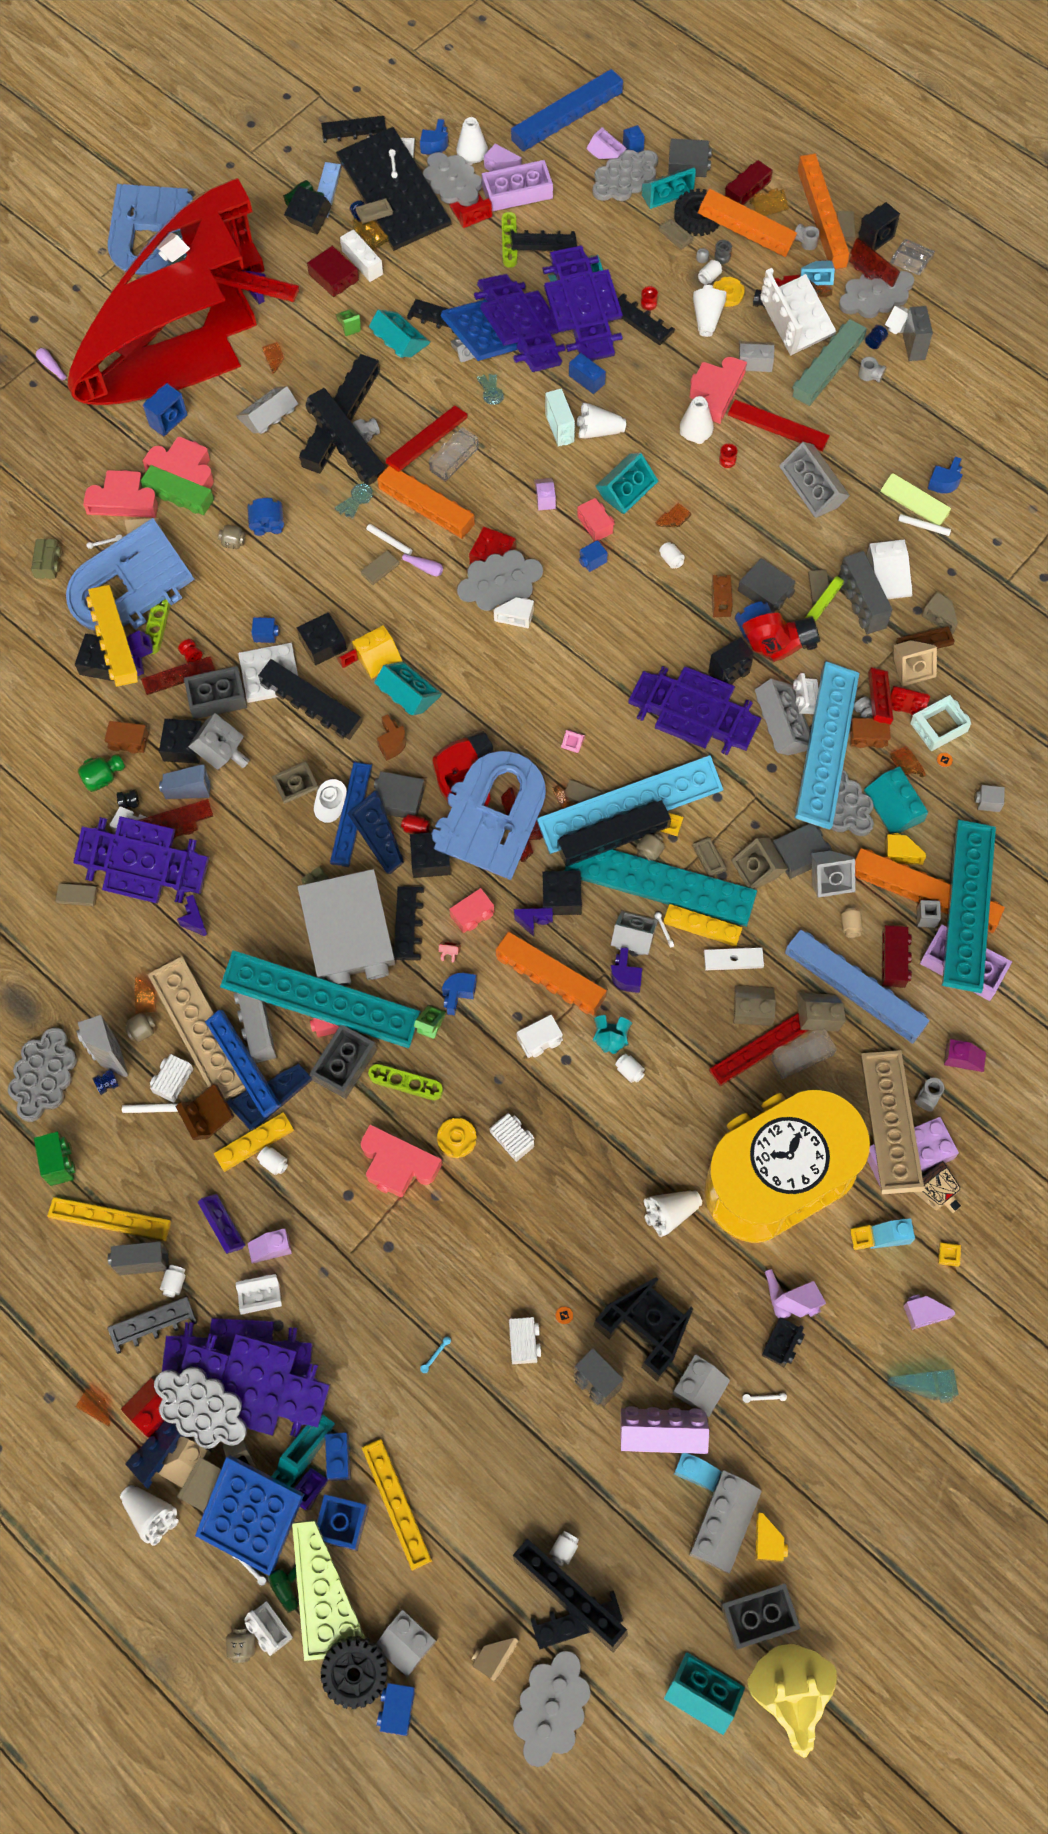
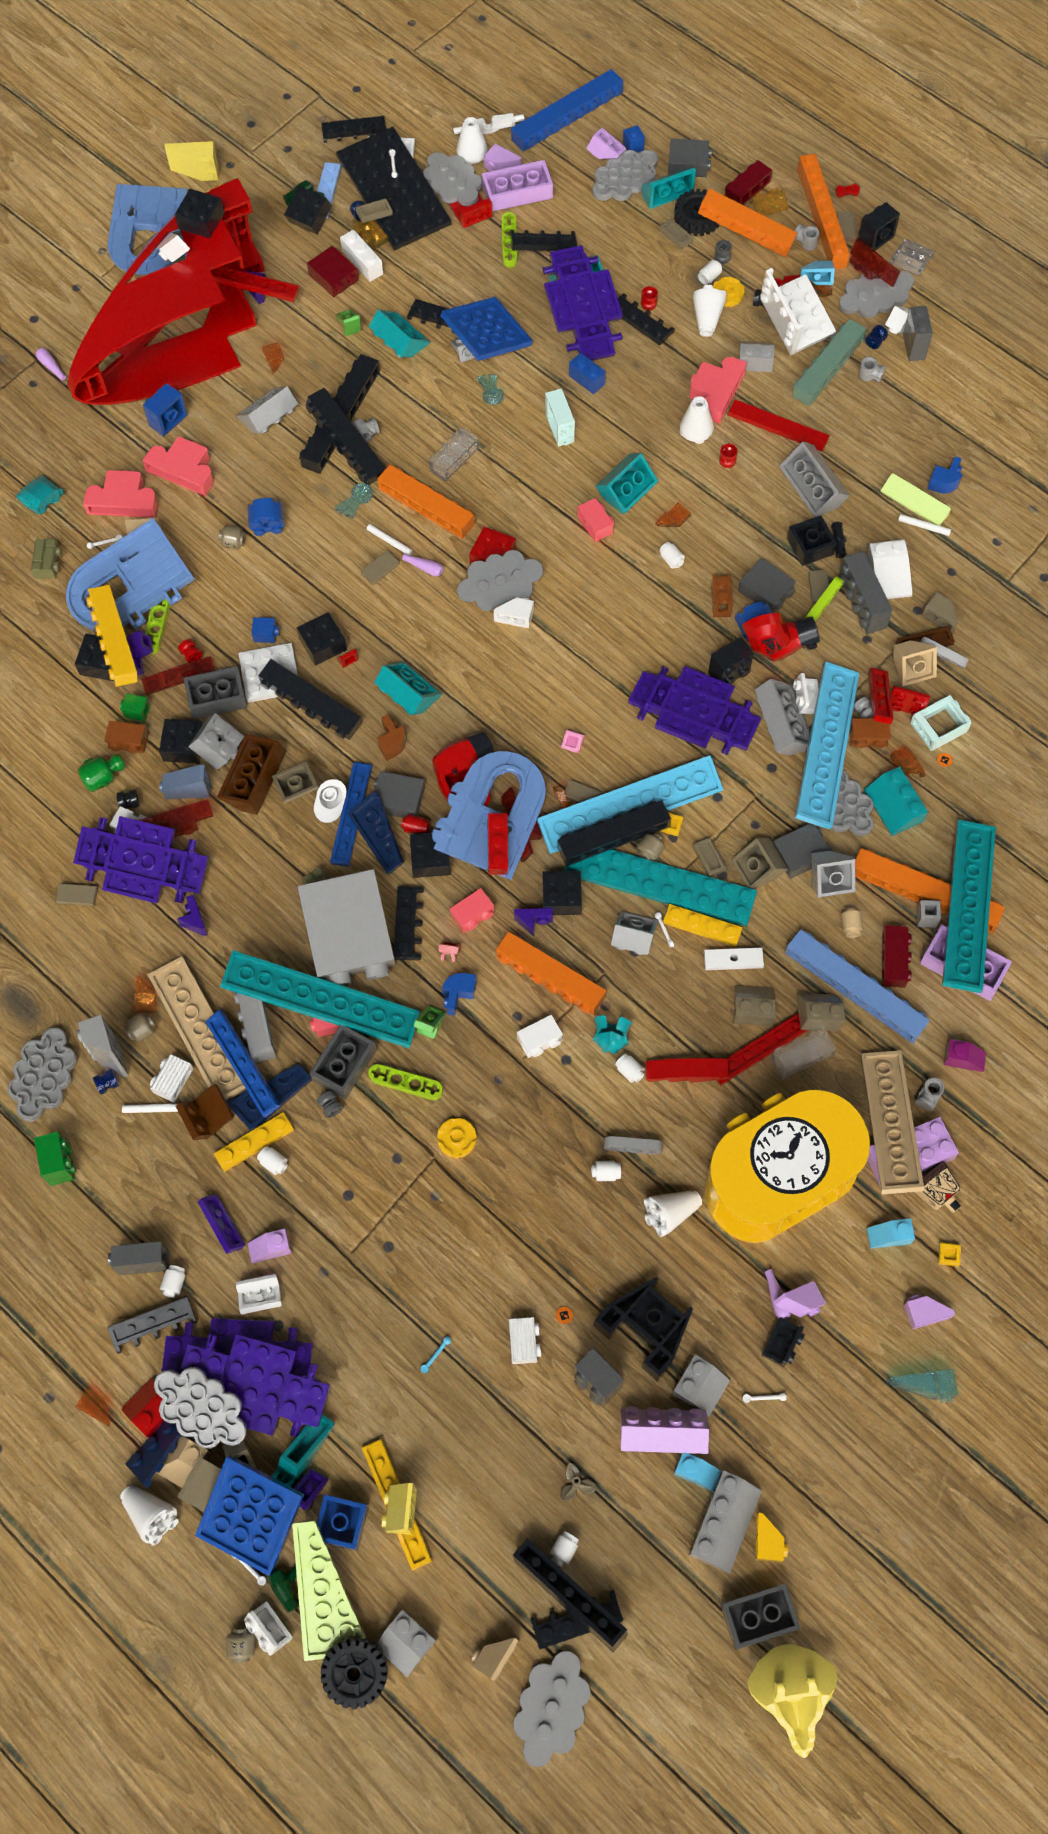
yellow tile [47,1197,171,1241] -> none
bright green brick [140,465,214,515] -> none
blue brick [325,1433,351,1481] -> none
yellow slope [352,625,403,679] -> none
coral brick [361,1125,442,1197] -> none
blue brick [377,1683,416,1736] -> none
red tile [386,405,467,472] -> none
blue brick [420,119,449,155] -> none
dark purple piece [474,274,565,372] -> none
white brick [490,1113,535,1162] -> none
lavender slope [534,478,556,511] -> none
white cone [577,403,626,439] -> none
blue brick [579,540,608,572] -> none
dark purple brick [611,948,642,993] -> none
teal slope [664,1652,746,1735] -> none
light grey hinge [696,248,710,263] -> none
yellow tile [850,1225,875,1250] -> none
yellow slope [884,833,926,865] -> none
light grey brick [975,785,1005,812] -> none
none -> teal slope [16,475,64,515]
none -> green brick [120,693,151,722]
none -> light yellow slope [165,141,218,181]
none -> black brick [175,189,224,238]
none -> reddish brown slope [217,734,286,815]
none -> dark grey wheel [316,1091,343,1118]
none -> light yellow slope [382,1483,417,1535]
none -> white piece [453,113,524,135]
none -> red brick [487,813,508,875]
none -> dark tan plant [561,1463,597,1501]
none -> white brick [591,1161,621,1181]
none -> light grey beam [604,1136,663,1154]
none -> red slope [646,1058,729,1083]
none -> black brick [787,515,837,566]
none -> black pin [831,522,847,559]
none -> red piece [835,183,860,198]
none -> light grey beam [920,637,969,669]

